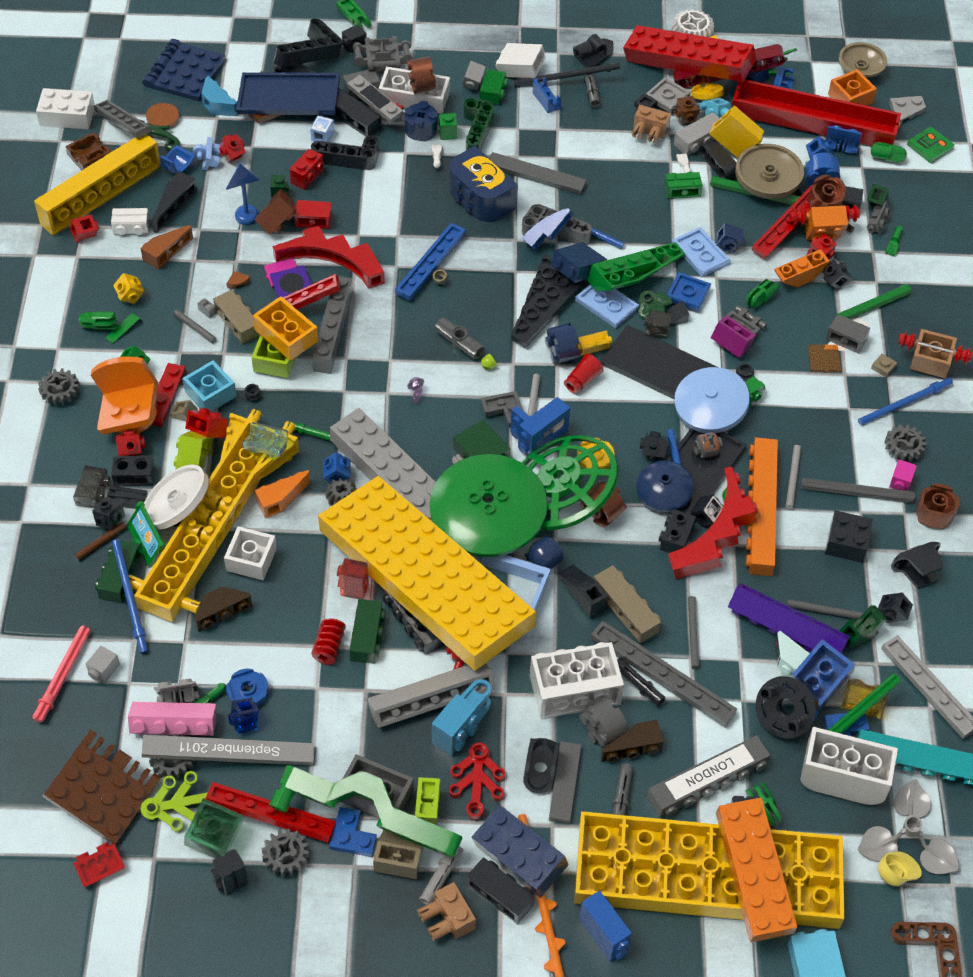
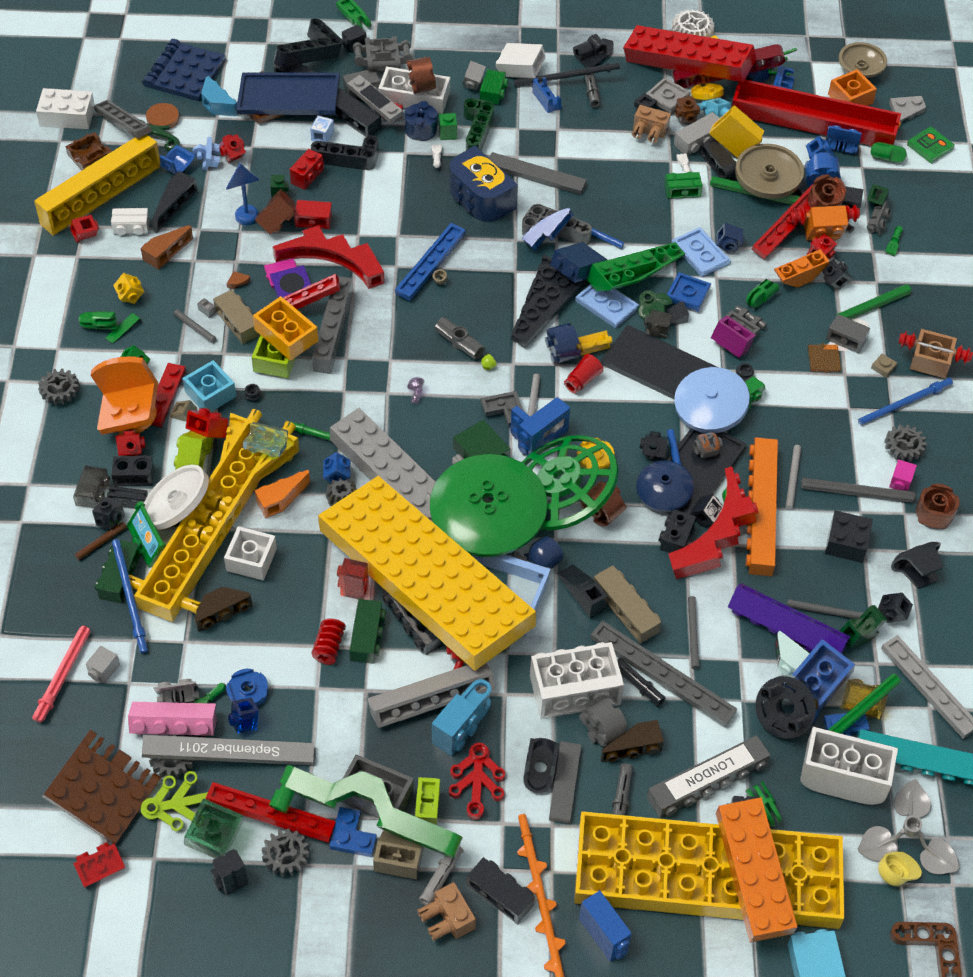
dark blue brick [471,805,569,898] -> none

